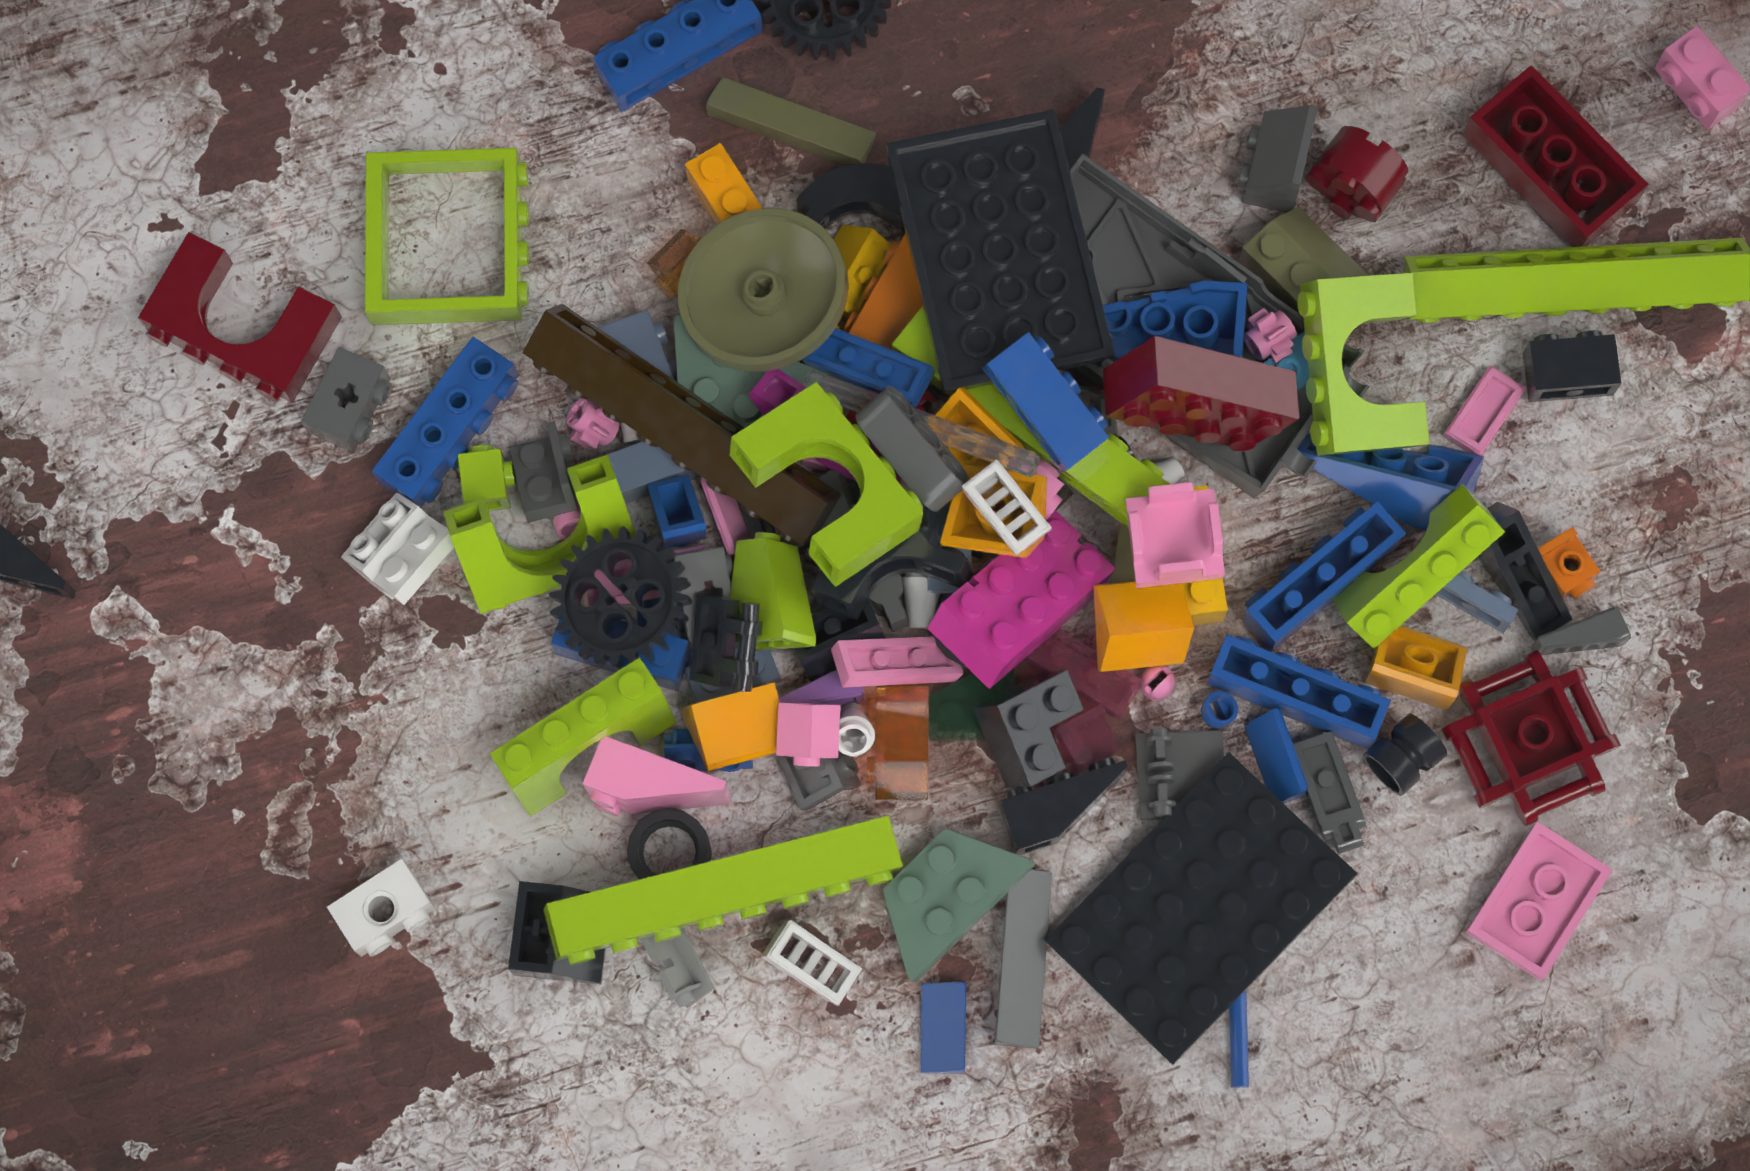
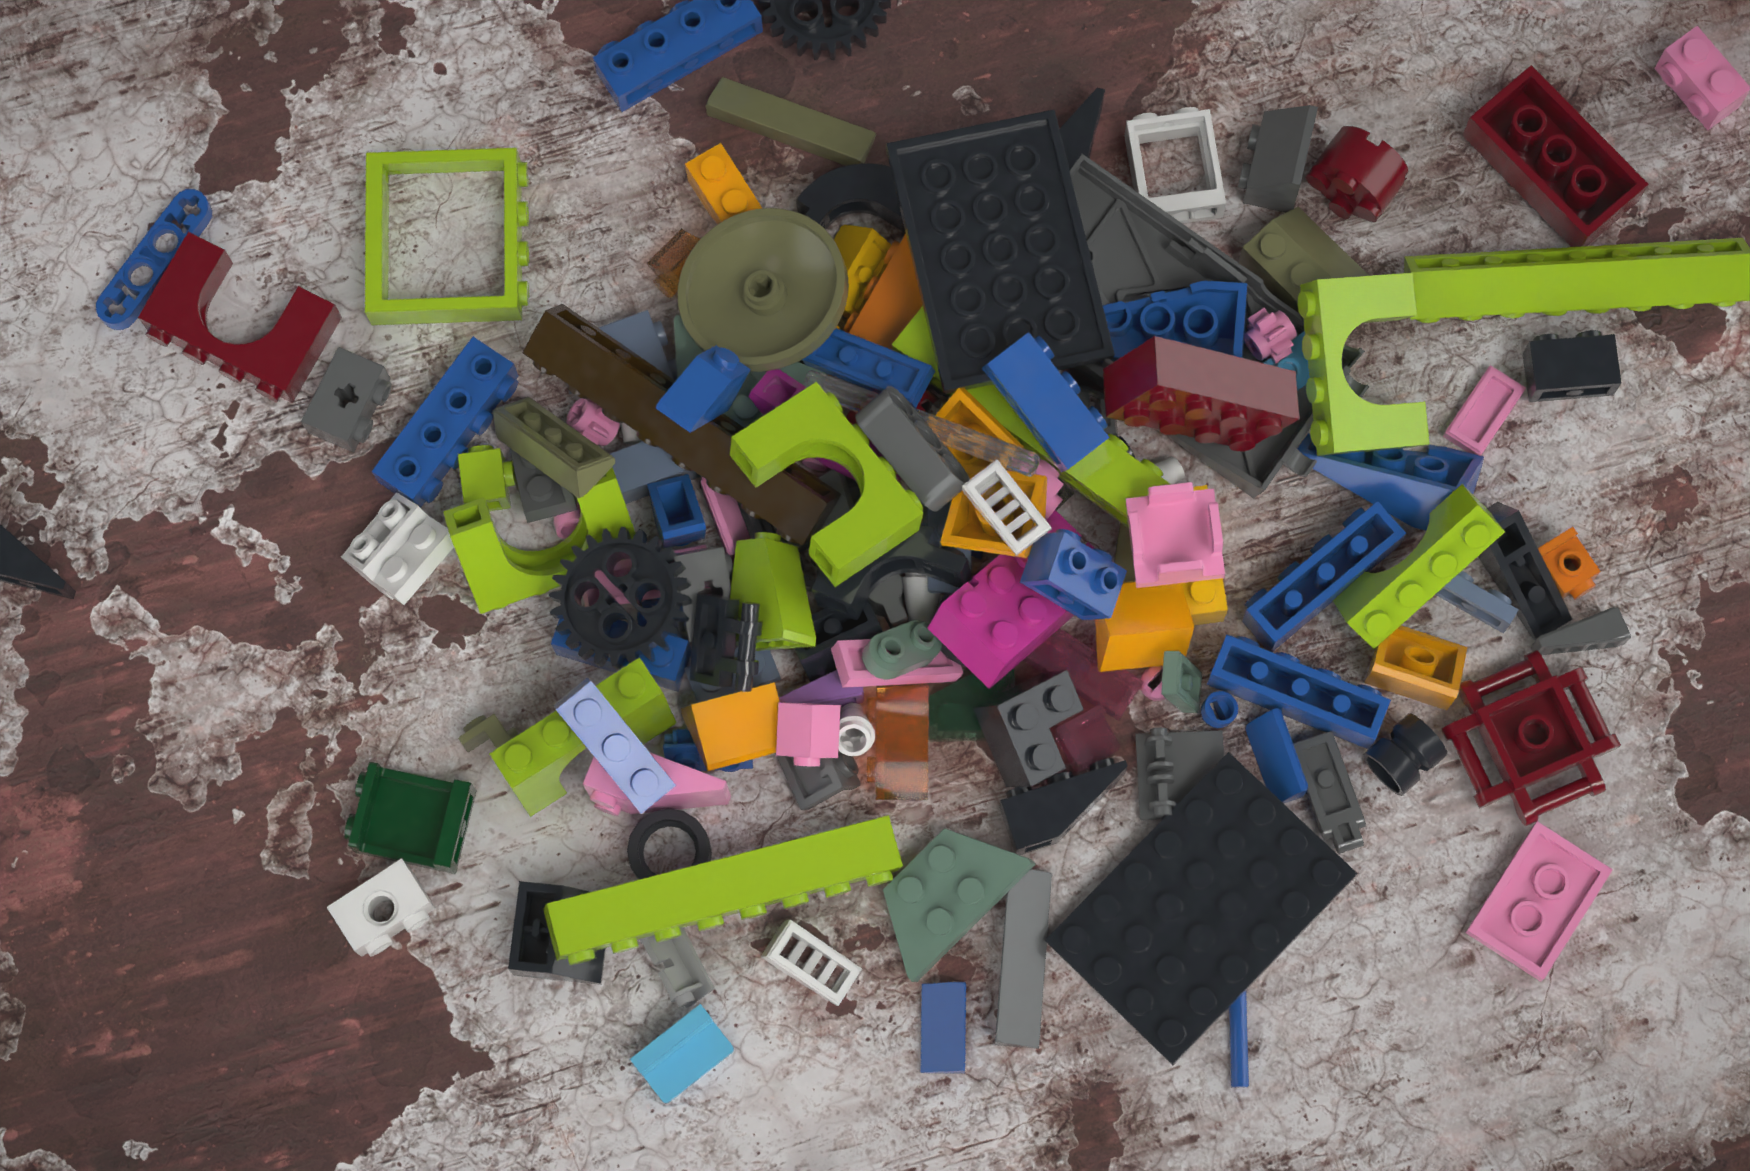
none -> blue beam [96,189,212,330]
none -> dark green panel [344,762,477,874]
none -> olive bracket [458,714,519,752]
none -> olive slope [493,397,615,498]
none -> brick [552,677,676,814]
none -> medium azure panel [630,1004,734,1104]
none -> blue slope [656,345,751,433]
none -> sand green plate [862,620,942,680]
none -> blue brick [1020,529,1127,620]
none -> white window [1124,107,1226,223]
none -> sand green plate [1161,651,1202,713]

